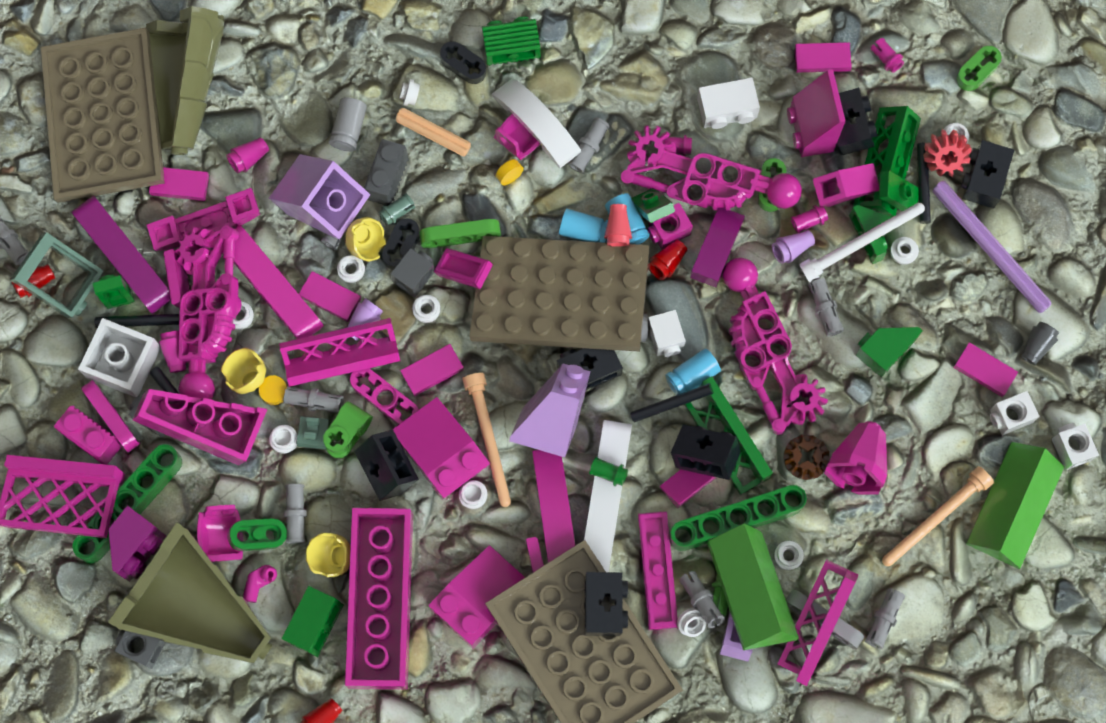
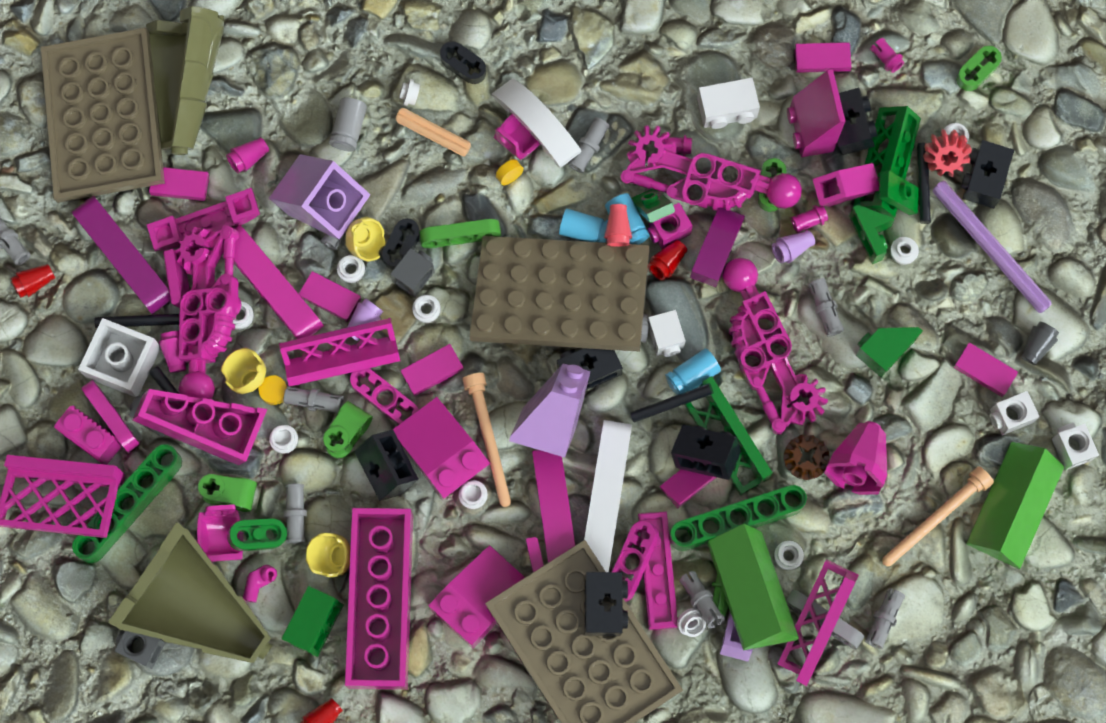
sand green window [10,232,104,318] -> none
green plate [92,275,135,309] -> none
magenta slope [109,505,166,582] -> none
sand green tile [296,416,330,449] -> none
dark grey brick [364,139,409,206] -> none
sand green pin [378,193,415,226] -> none
dark pink tile [434,248,493,289] -> none
green brick [482,16,541,66] -> none
green pin [589,457,628,487] -> none
white piece [799,203,925,283] -> none
none -> bright green piece [198,474,257,512]
none -> dark pink beam [612,521,659,602]

